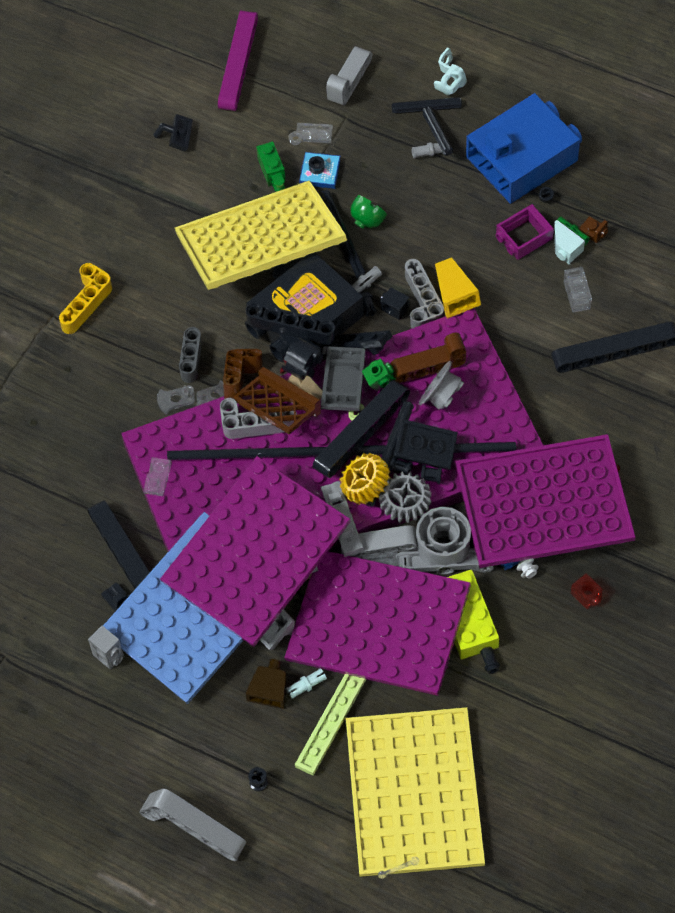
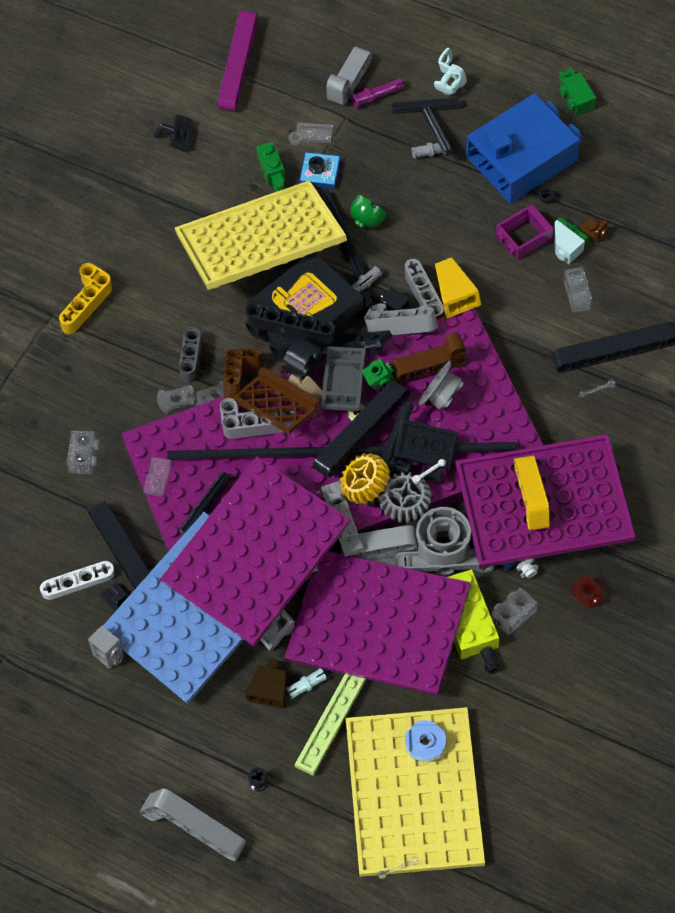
none -> white beam [40,561,115,600]
none -> clear brick [67,430,99,474]
none -> black axle [179,472,230,534]
none -> magenta pin [350,78,404,109]
none -> light grey beam [365,303,438,335]
none -> light blue plate [405,720,446,762]
none -> white hinge [412,459,446,484]
none -> clear brick [492,587,538,636]
none -> yellow beam [514,455,549,531]
none -> green brick [559,68,596,116]
none -> clear hinge [579,380,615,398]

